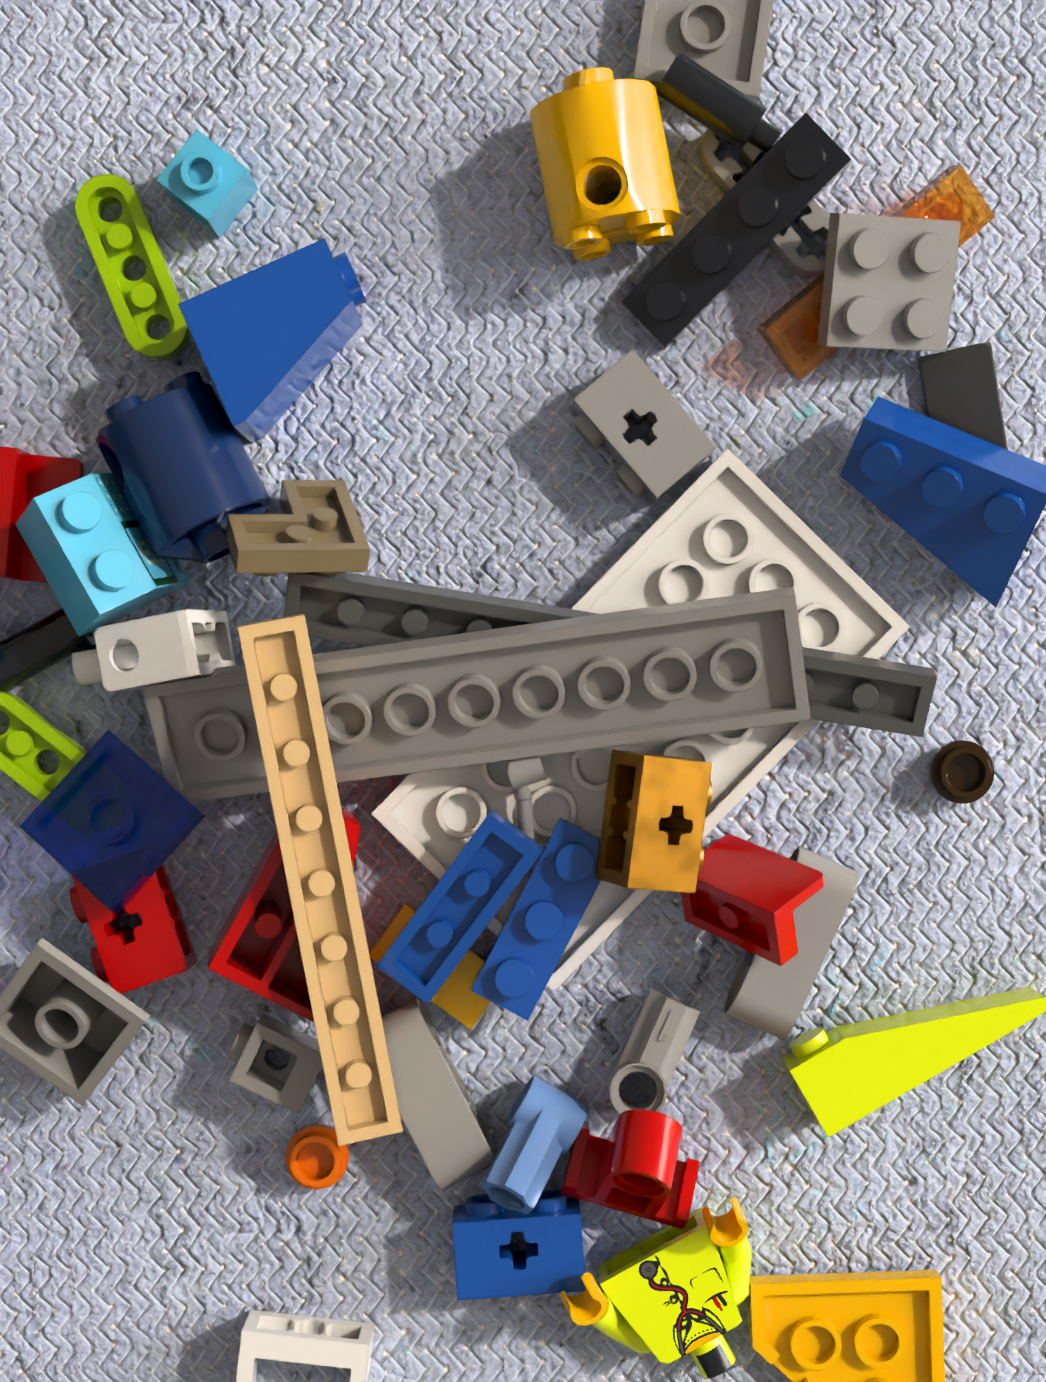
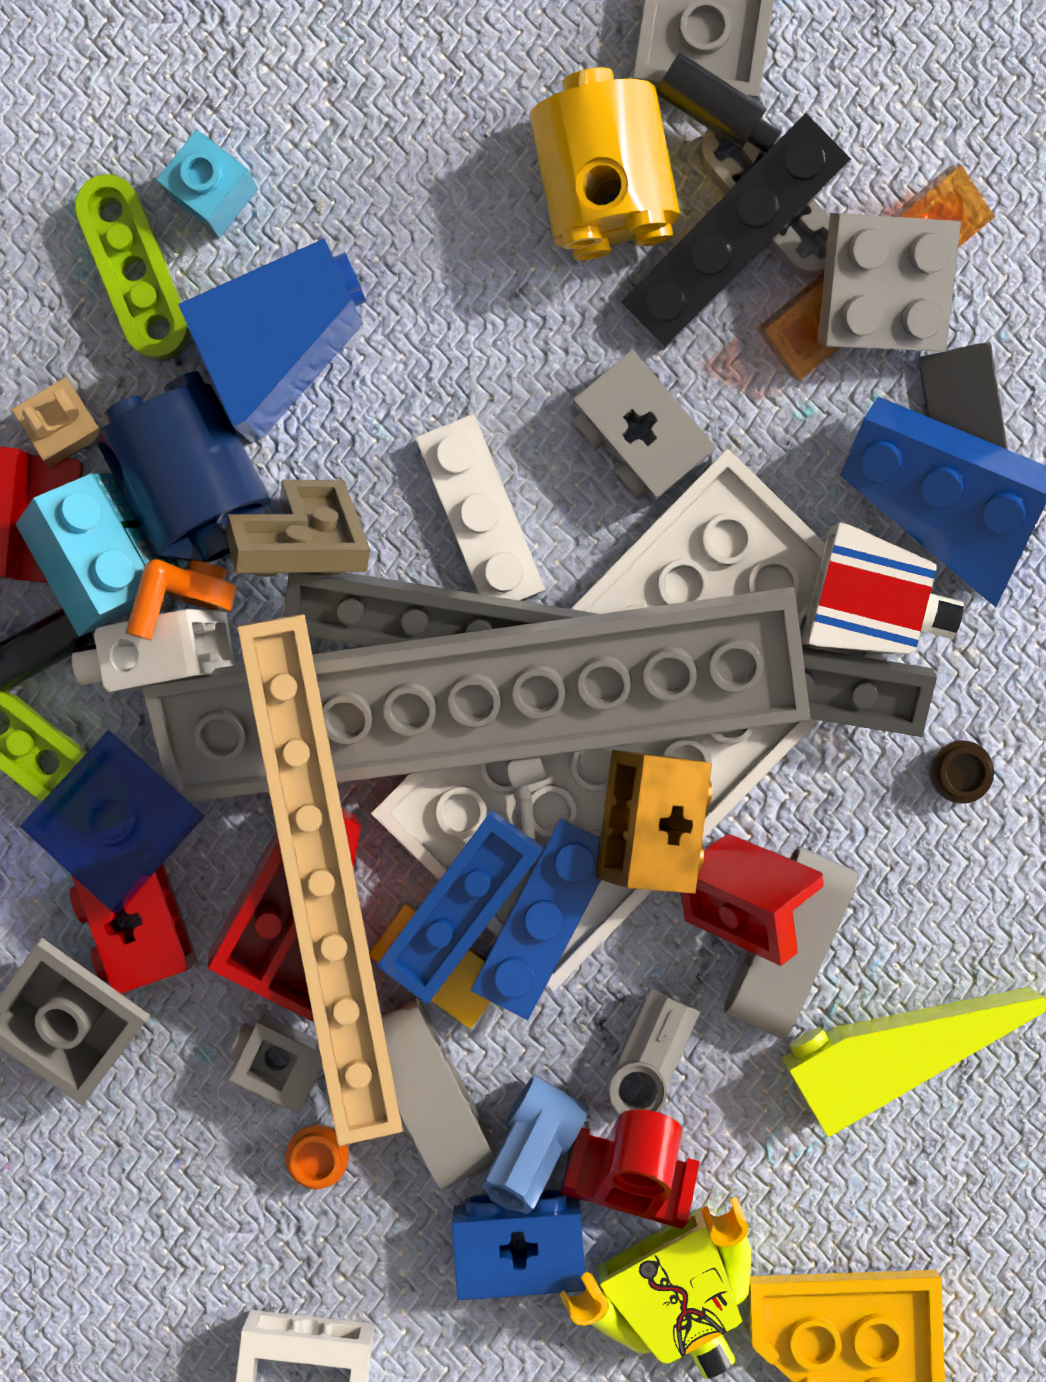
none -> tan tile [12,377,100,468]
none -> orange plate [125,559,238,641]
none -> white plate [415,414,546,601]
none -> torso [801,522,964,655]

